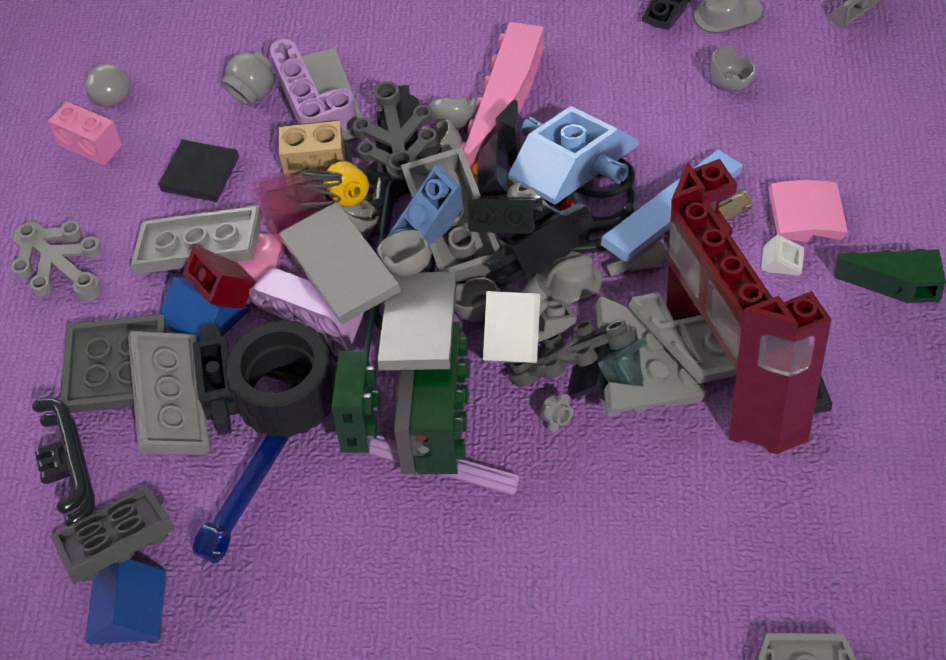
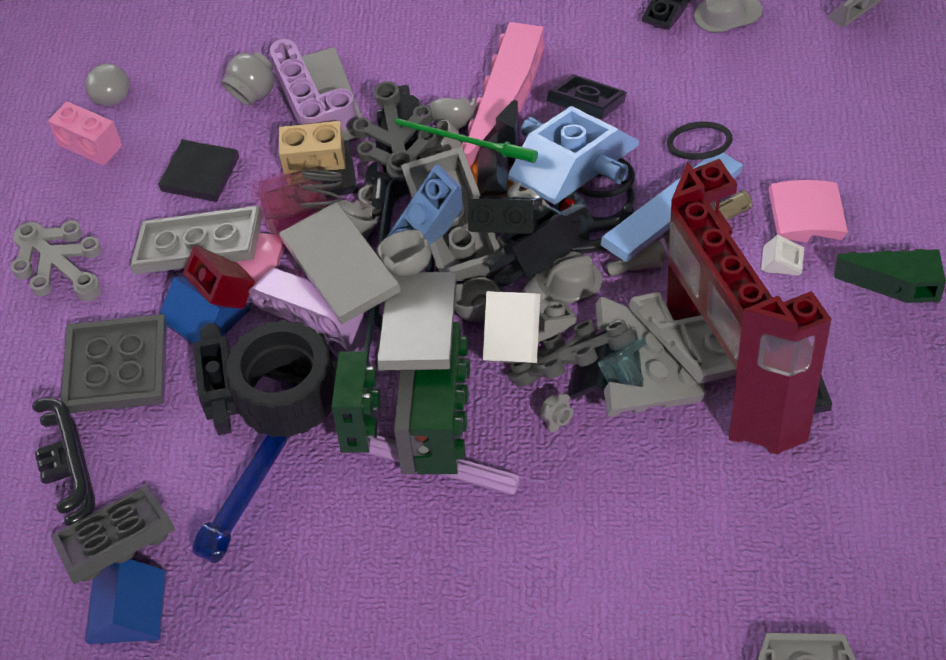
light grey tile [128,331,210,455] -> none
yellow head [323,161,369,207] -> none
light grey hair [710,47,756,91] -> none
none -> green piece [395,118,538,163]
none -> black tile [546,74,627,120]
none -> black tyre [667,121,733,160]

